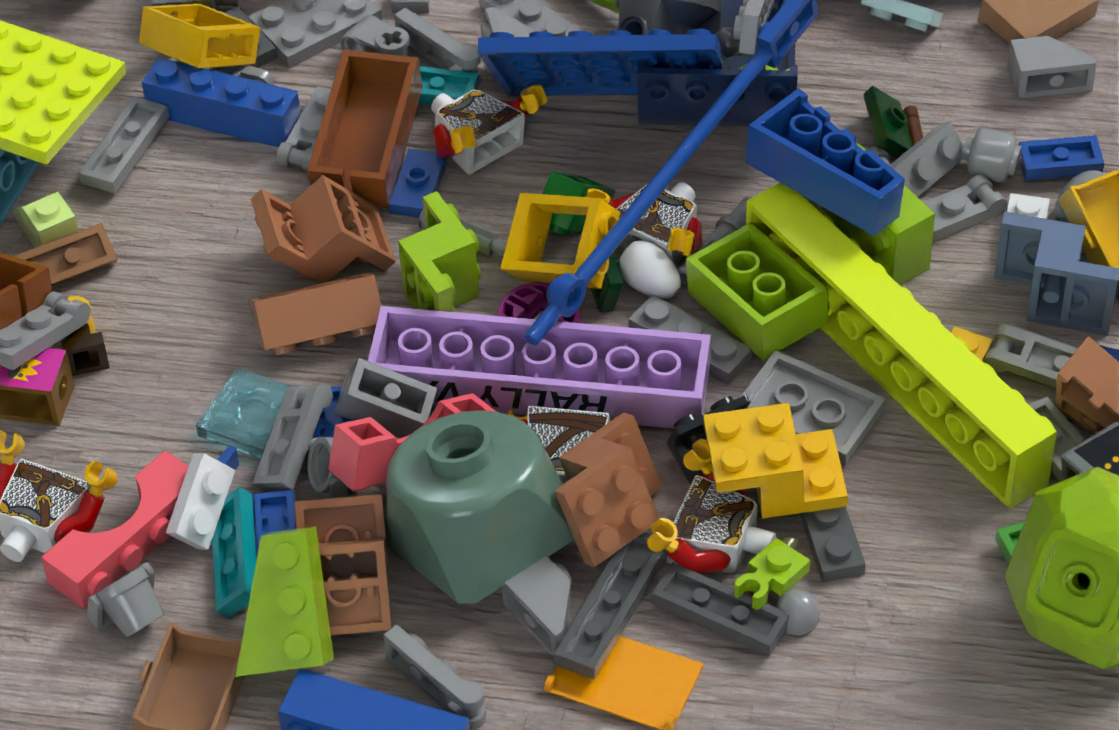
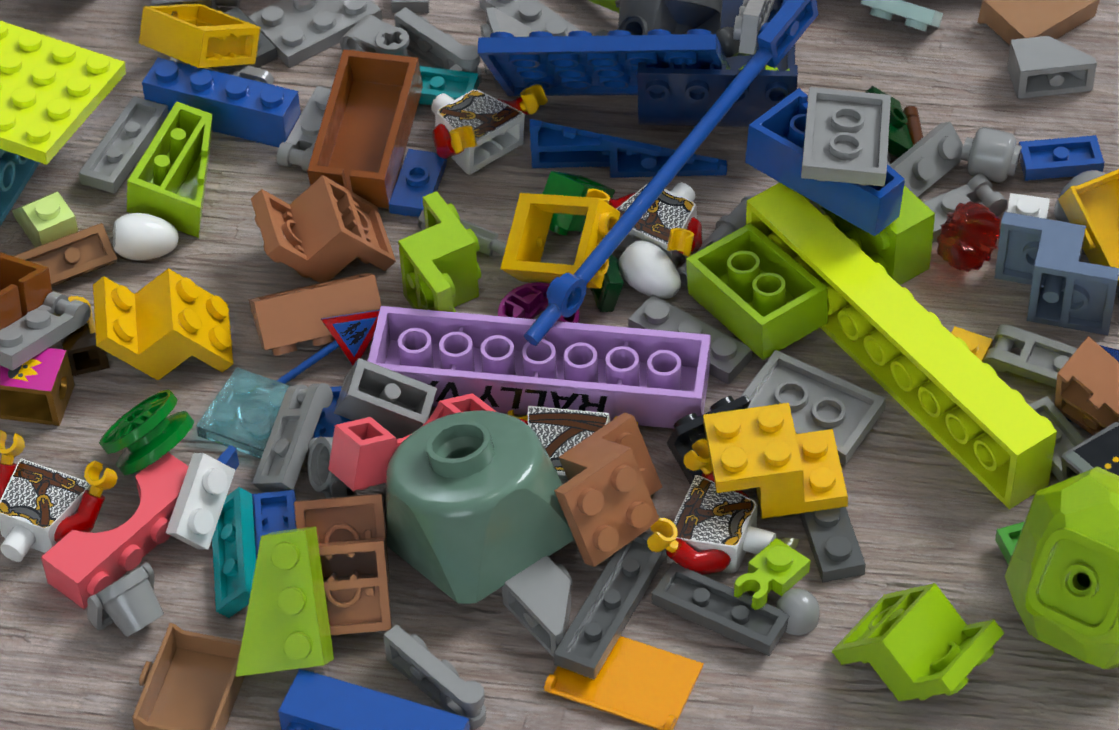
none -> yellow bracket [93,268,233,380]
none -> green wheel [99,389,194,475]
none -> white animal [113,213,179,260]
none -> lime wedge [126,101,212,238]
none -> piece [272,309,380,390]
none -> blue wedge [530,119,727,178]
none -> light grey plate [801,87,891,187]
none -> lime bracket [831,583,1005,702]
none -> clear red gear [936,201,1001,272]

